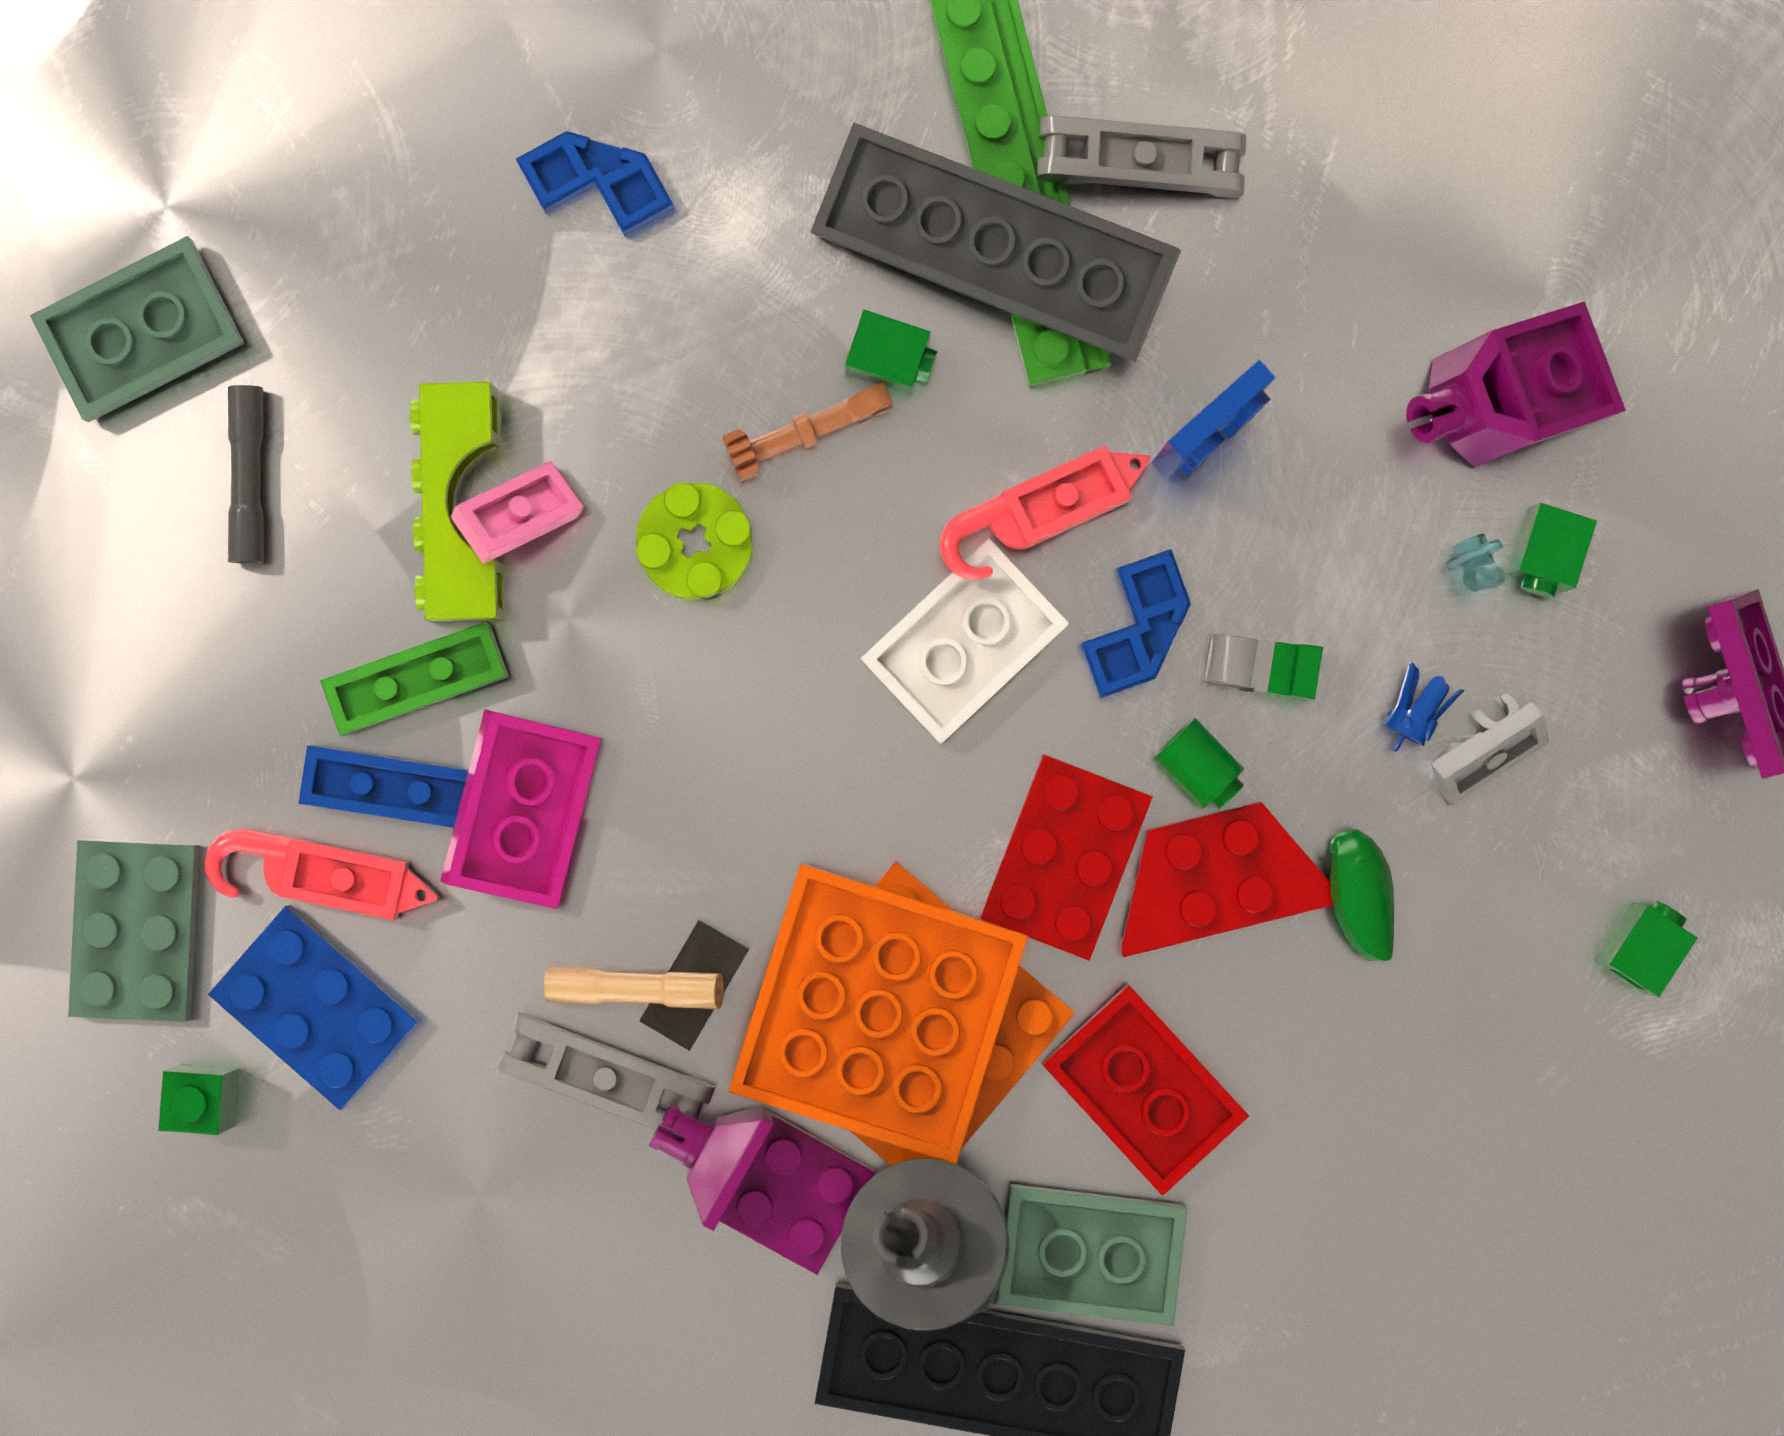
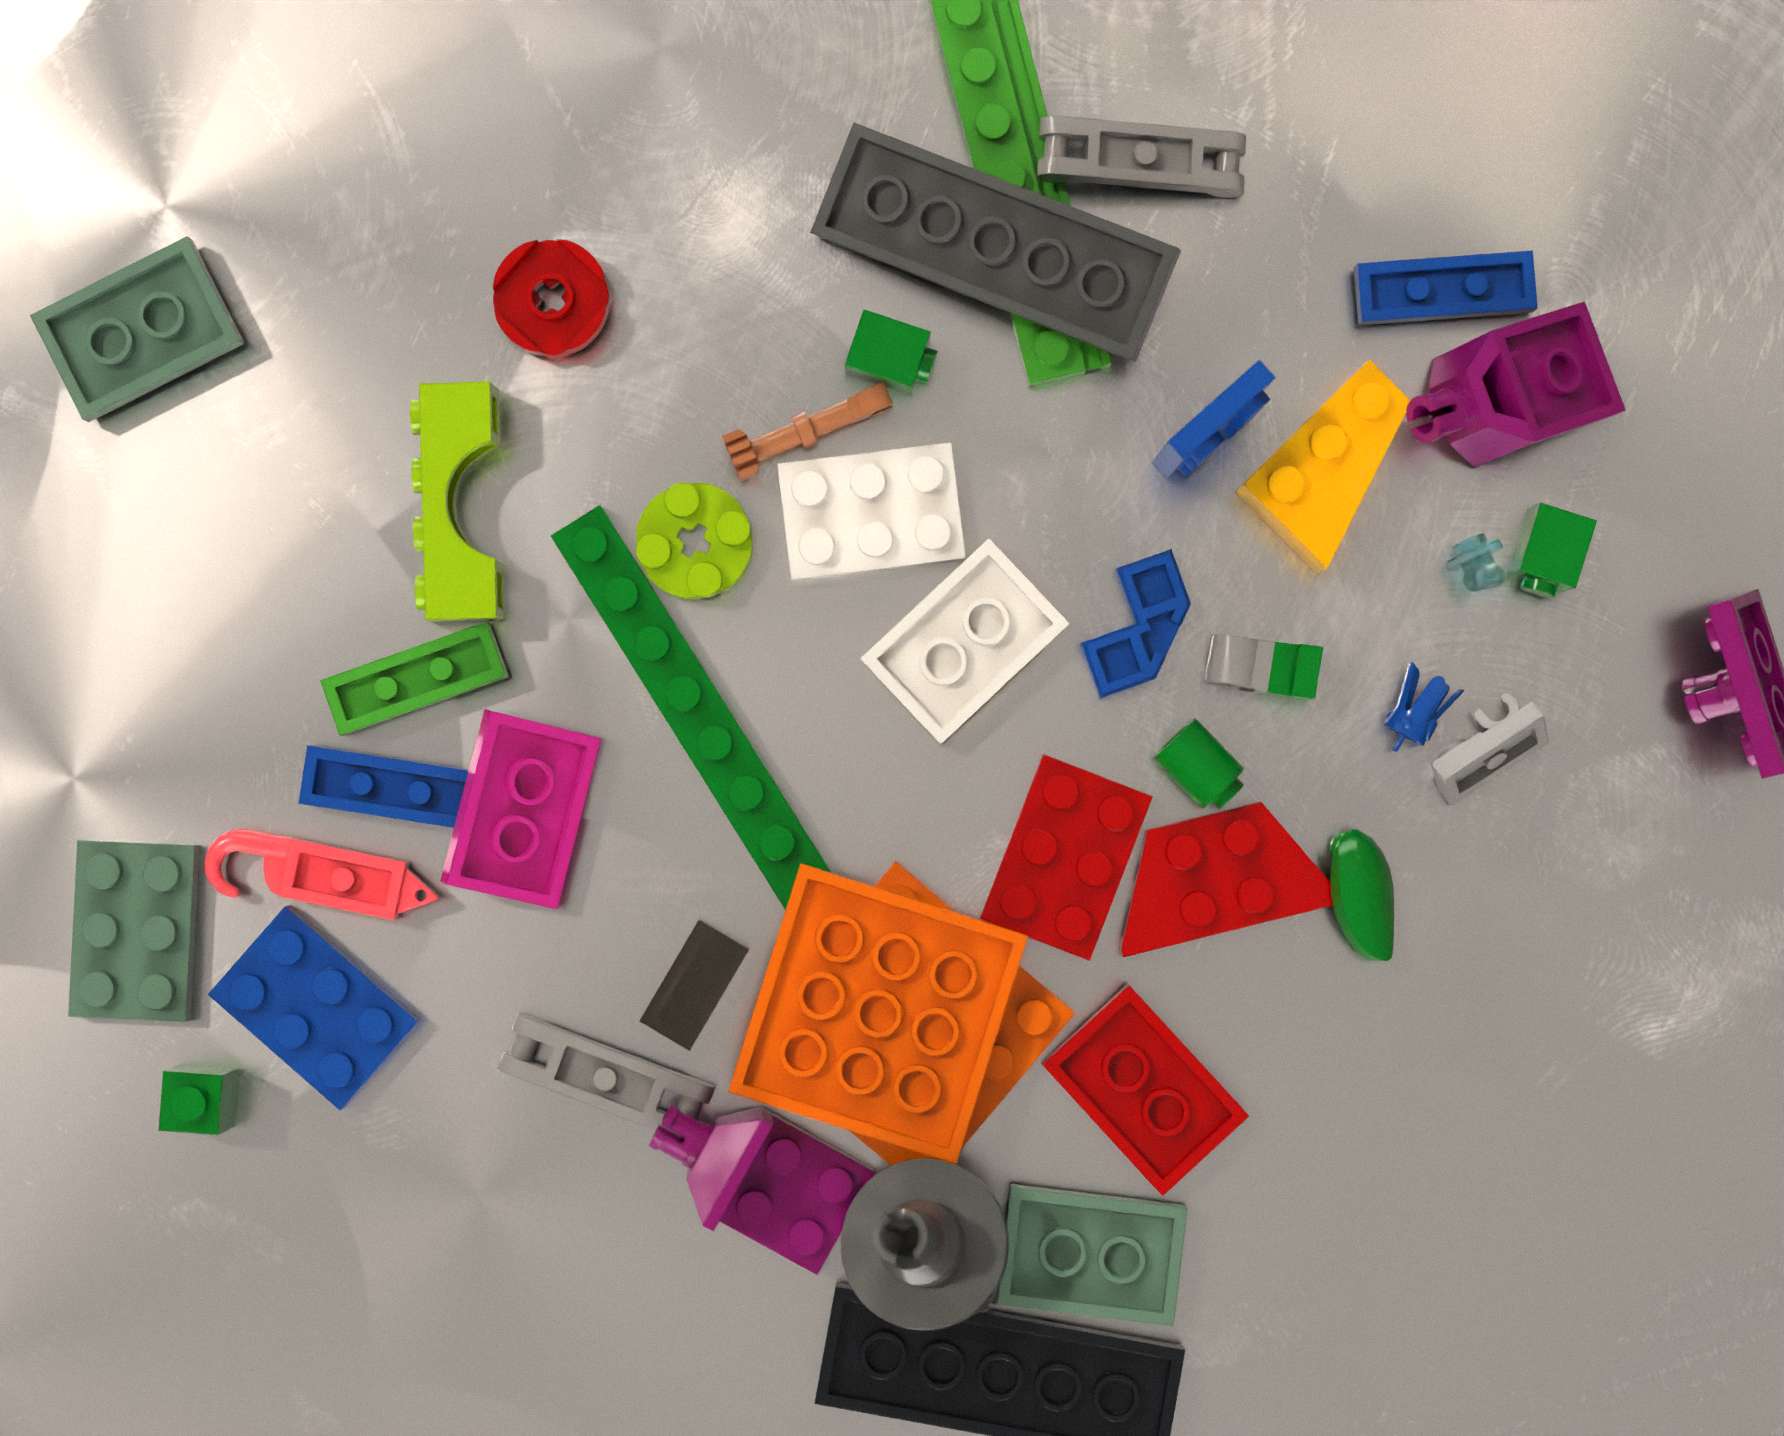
dark grey piece [227,385,264,564] -> none
bright pink plate [451,461,583,564] -> none
blue tile [516,131,675,236] -> none
tan piece [544,967,724,1009] -> none
coral plate [940,445,1151,580] -> none
green brick [1595,900,1698,997] -> none
none -> red plate [493,239,612,359]
none -> green plate [551,505,832,910]
none -> white plate [777,442,966,581]
none -> yellow wedge [1235,359,1410,574]
none -> blue plate [1354,250,1538,325]

